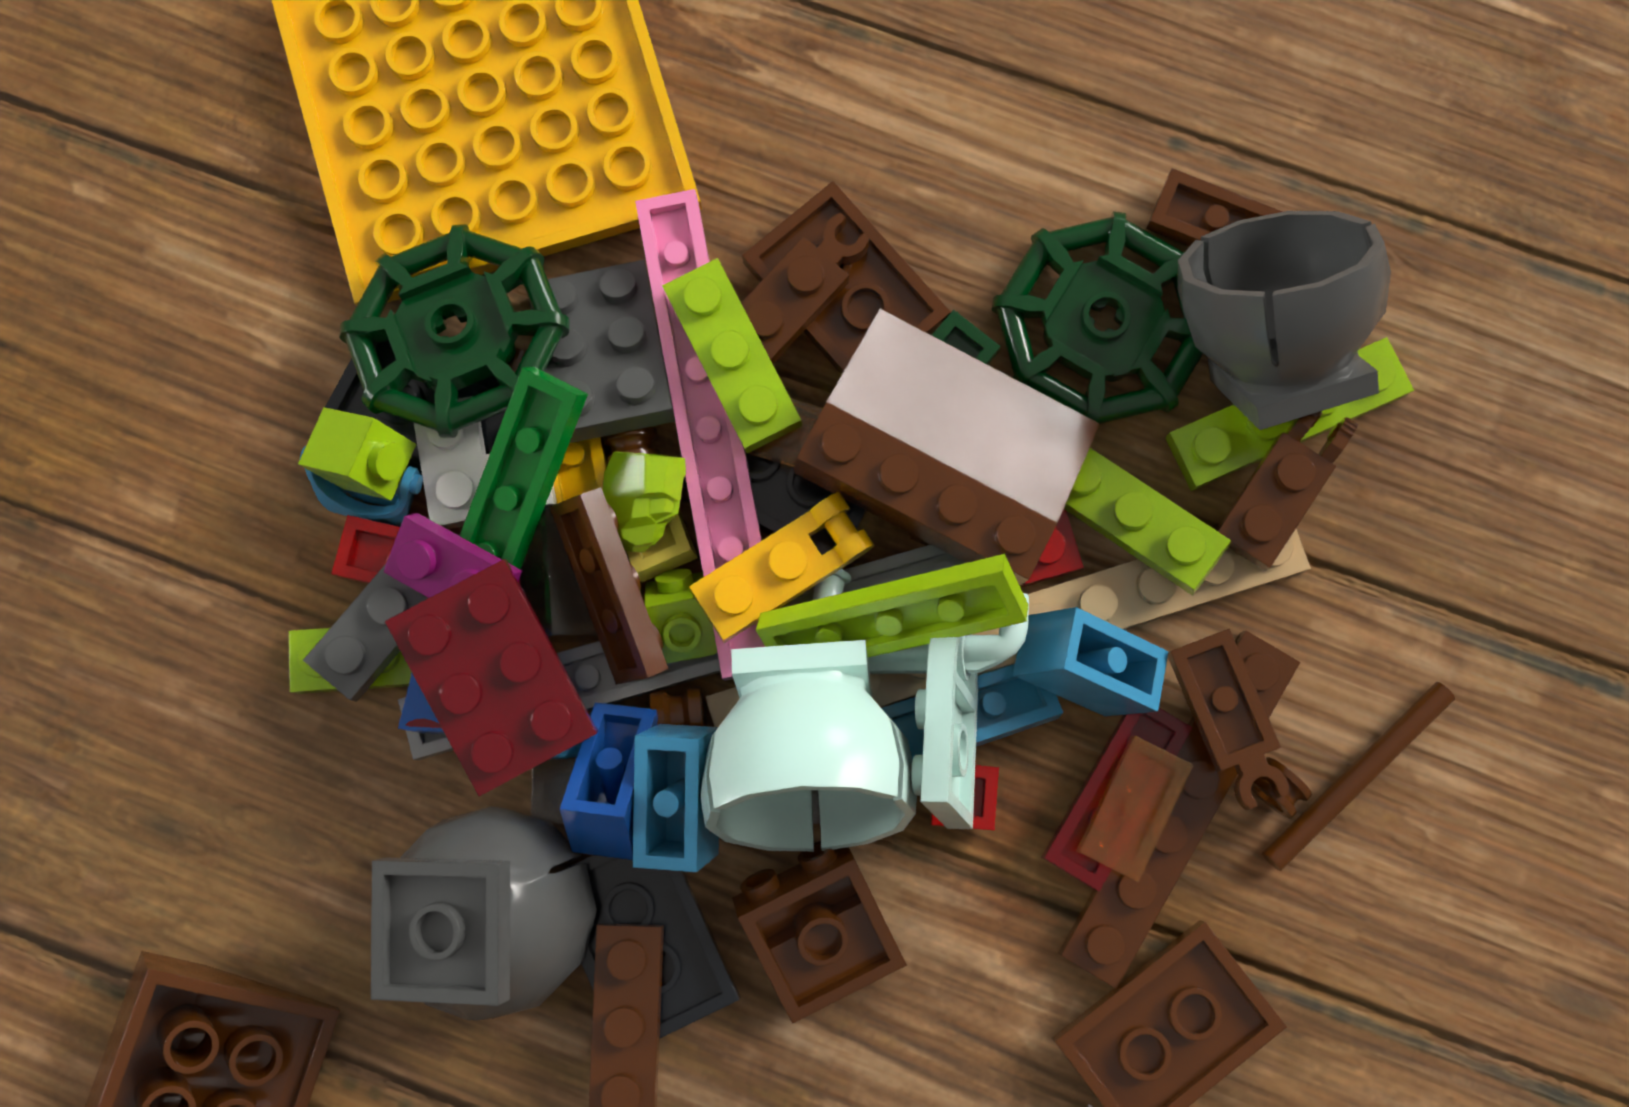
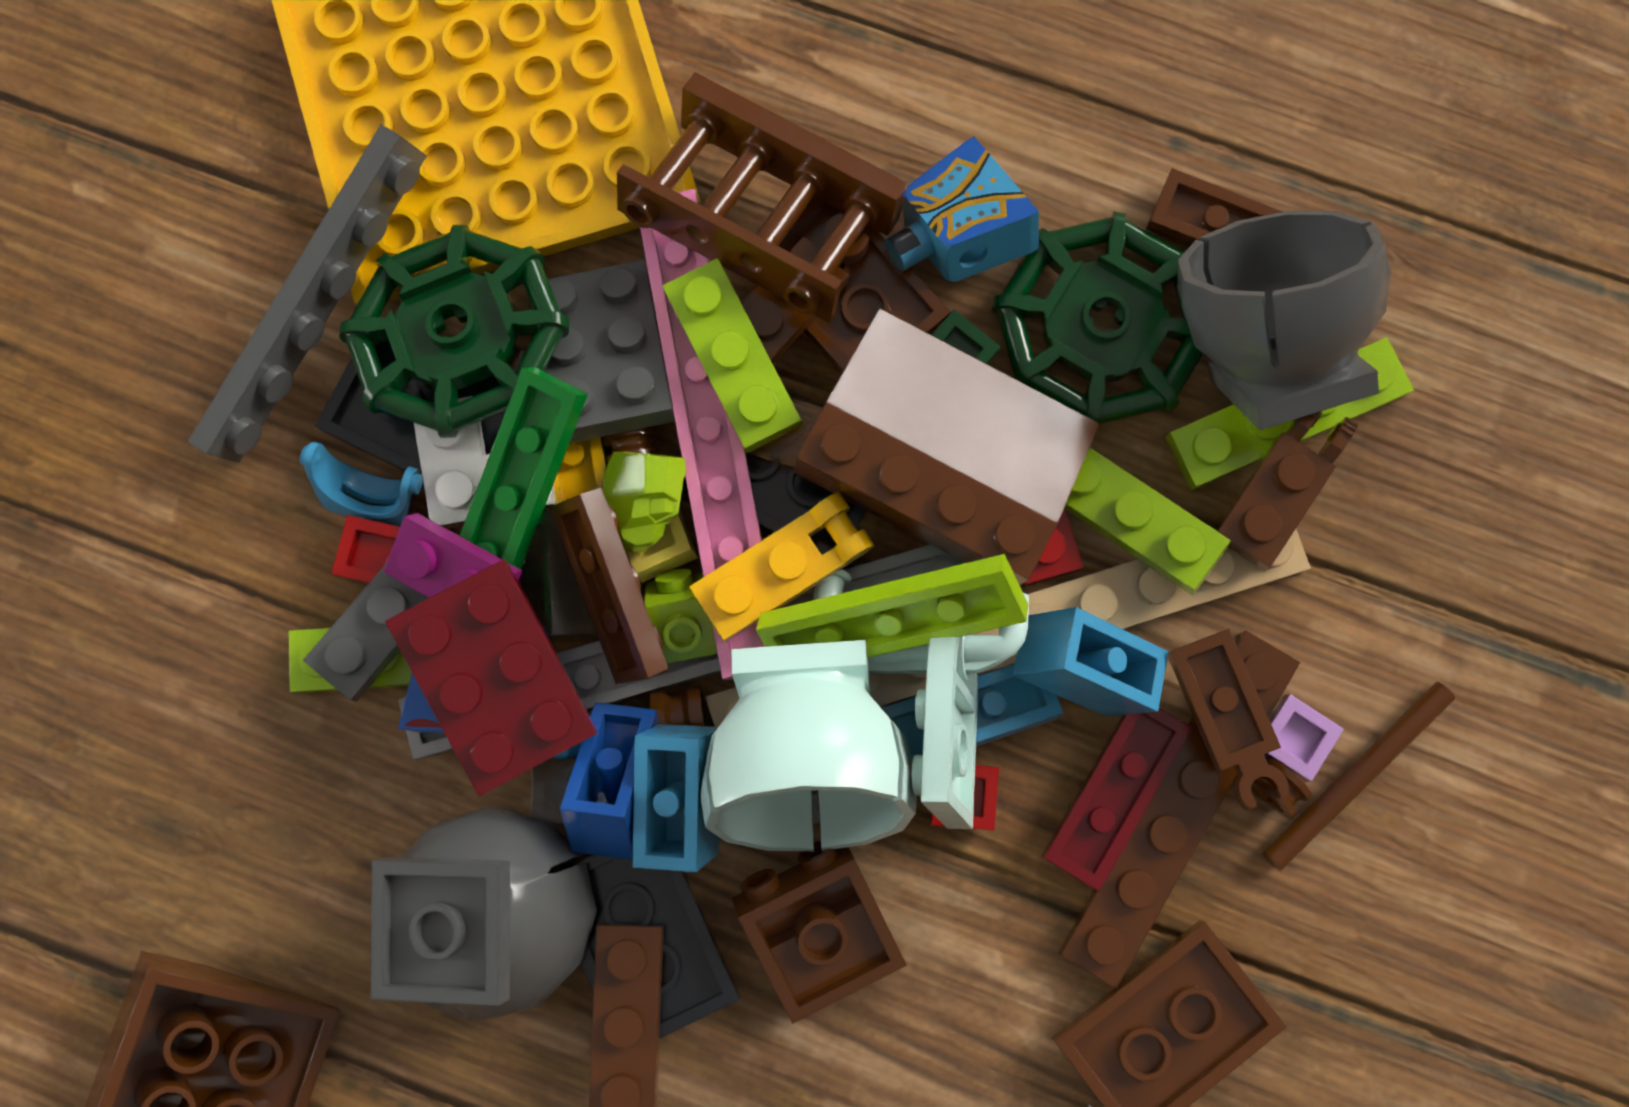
lime brick [298,407,416,501] -> none
clear orange plate [1076,736,1193,882] -> none
none -> dark grey plate [188,124,427,463]
none -> reddish brown fence [617,72,908,323]
none -> torso [885,136,1039,282]
none -> lavender plate [1264,694,1344,782]

